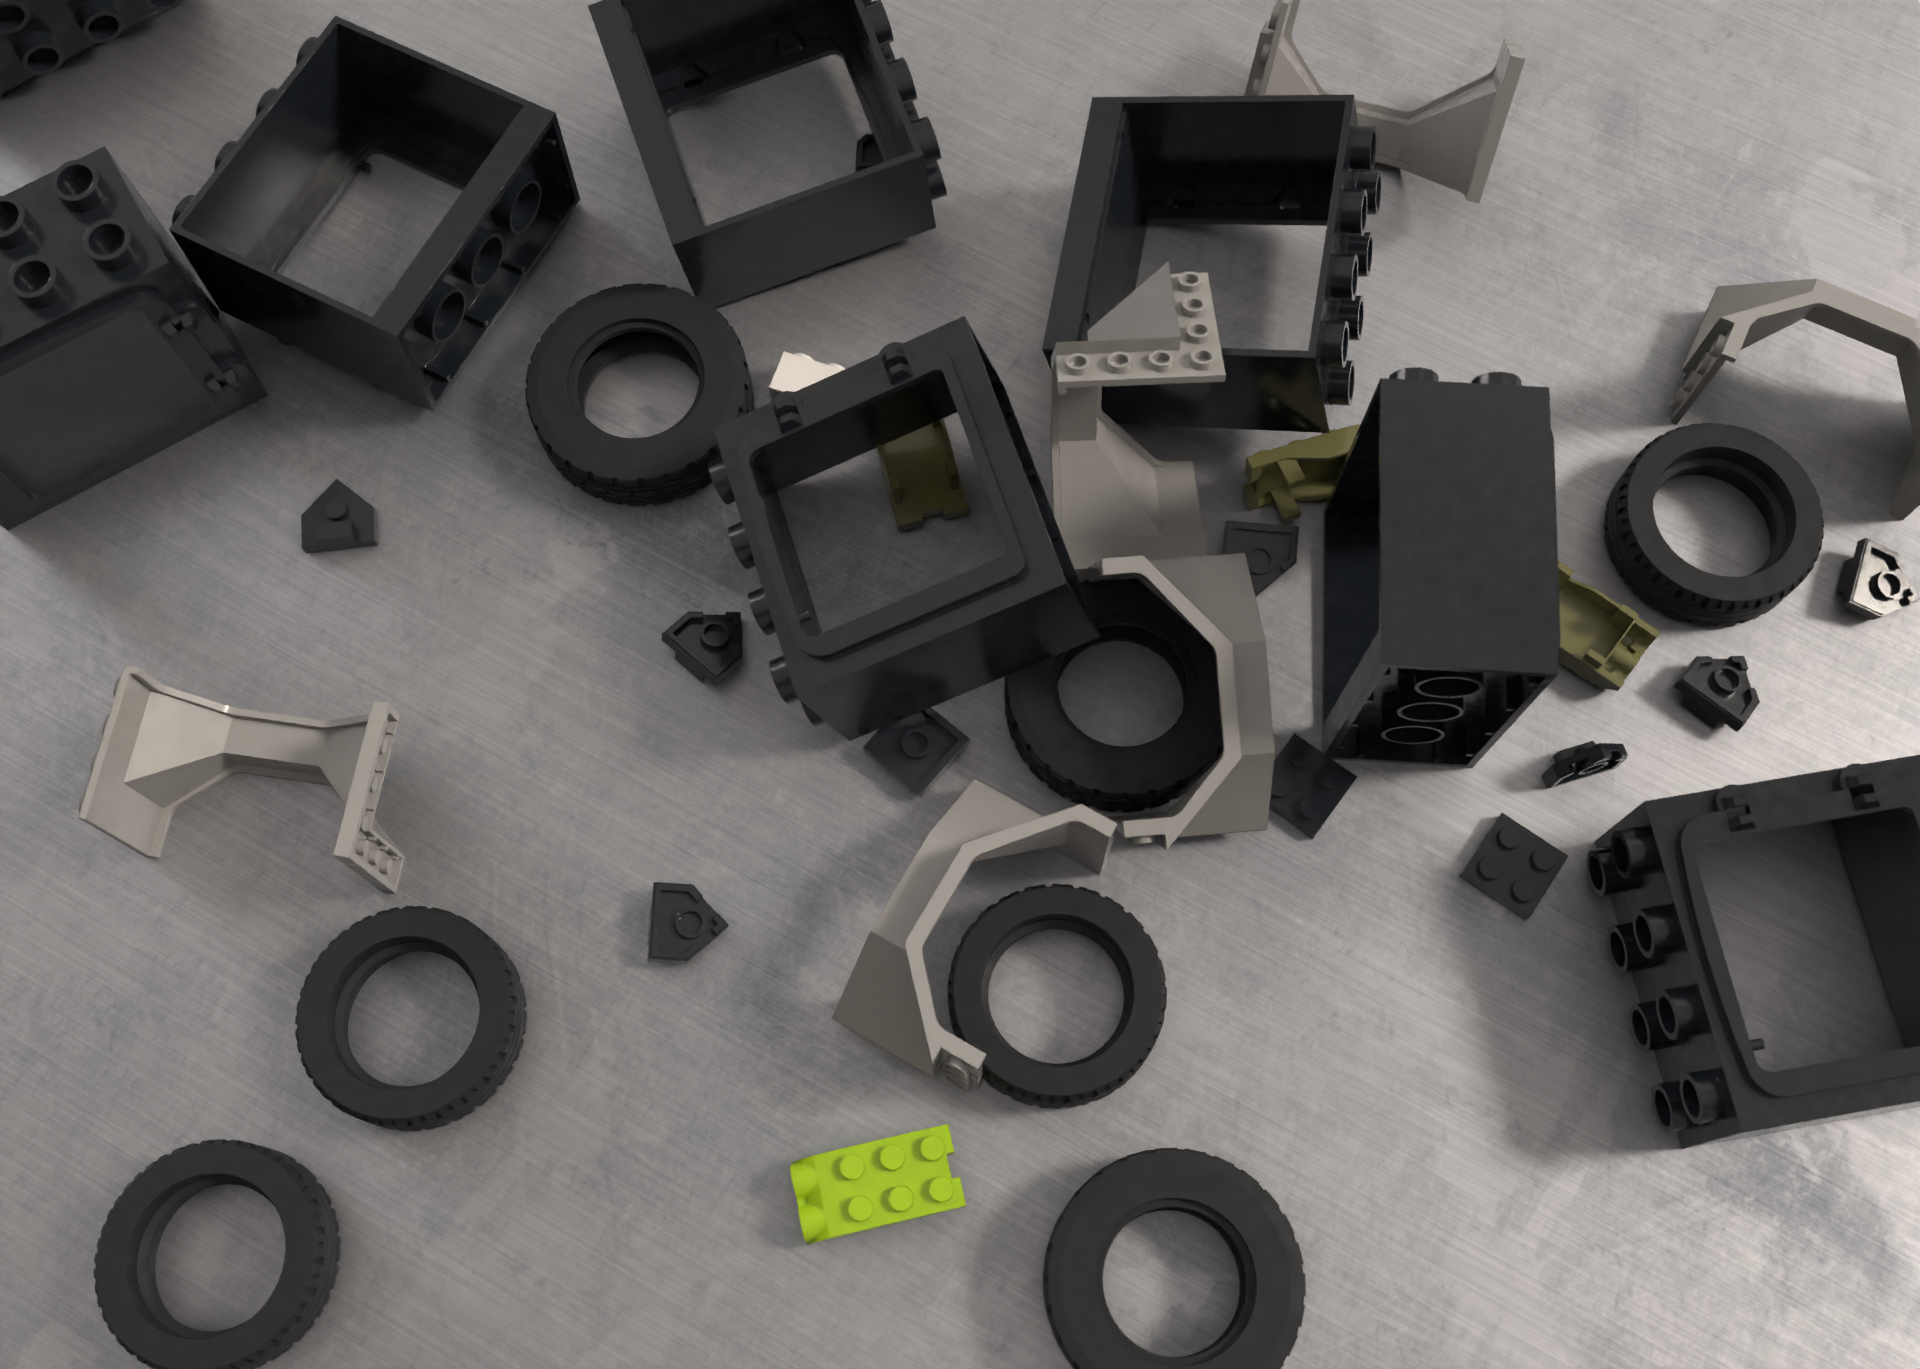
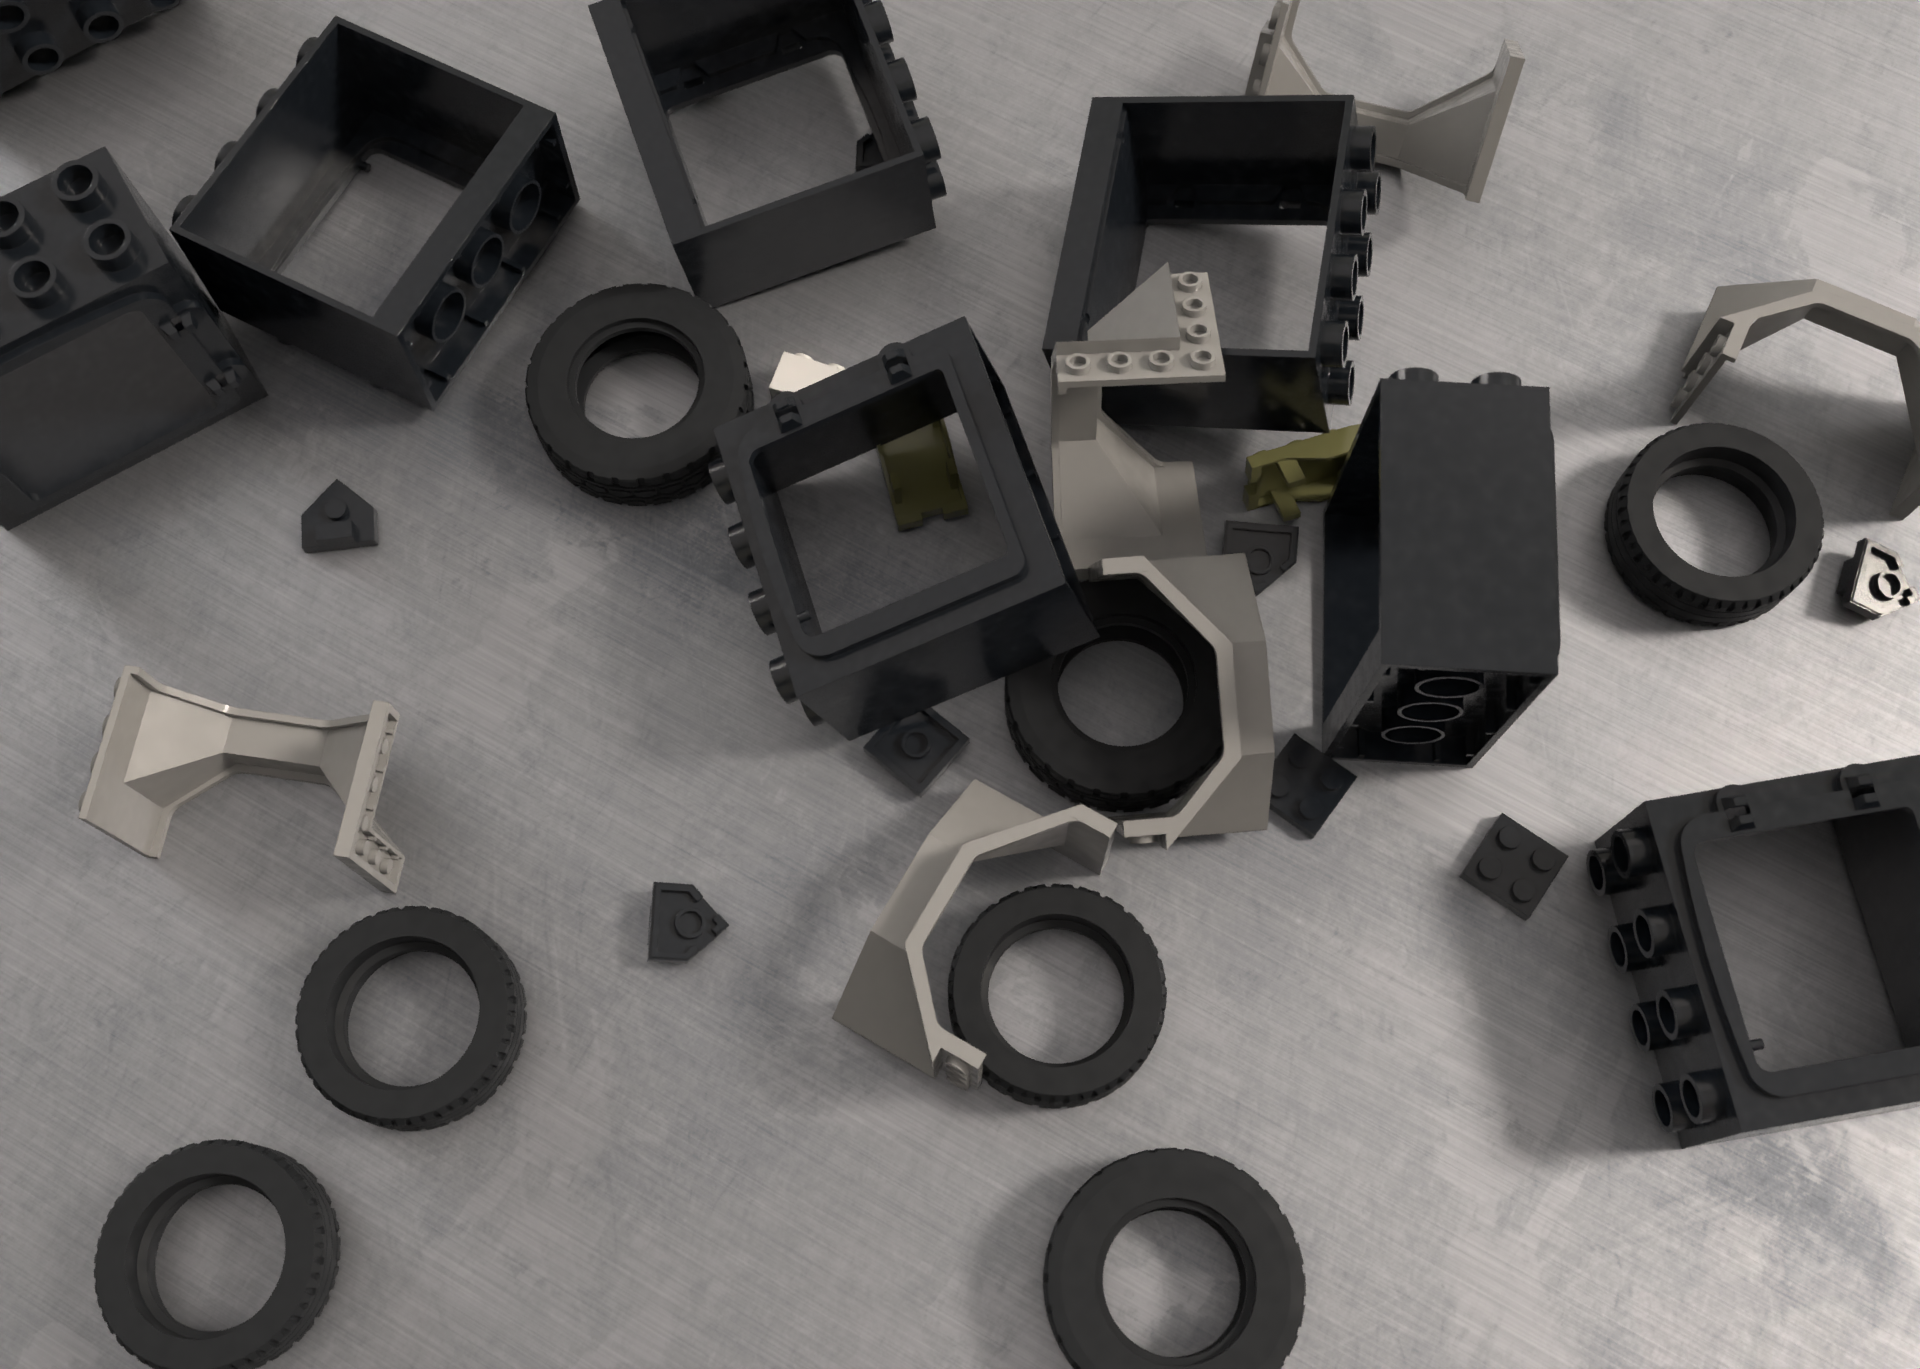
black plate [662,611,742,686] -> none
lime piece [790,1124,966,1245] -> none
black plate [1542,741,1628,789] -> none
olive piece [1558,561,1660,691] -> none
black plate [1673,656,1760,732] -> none

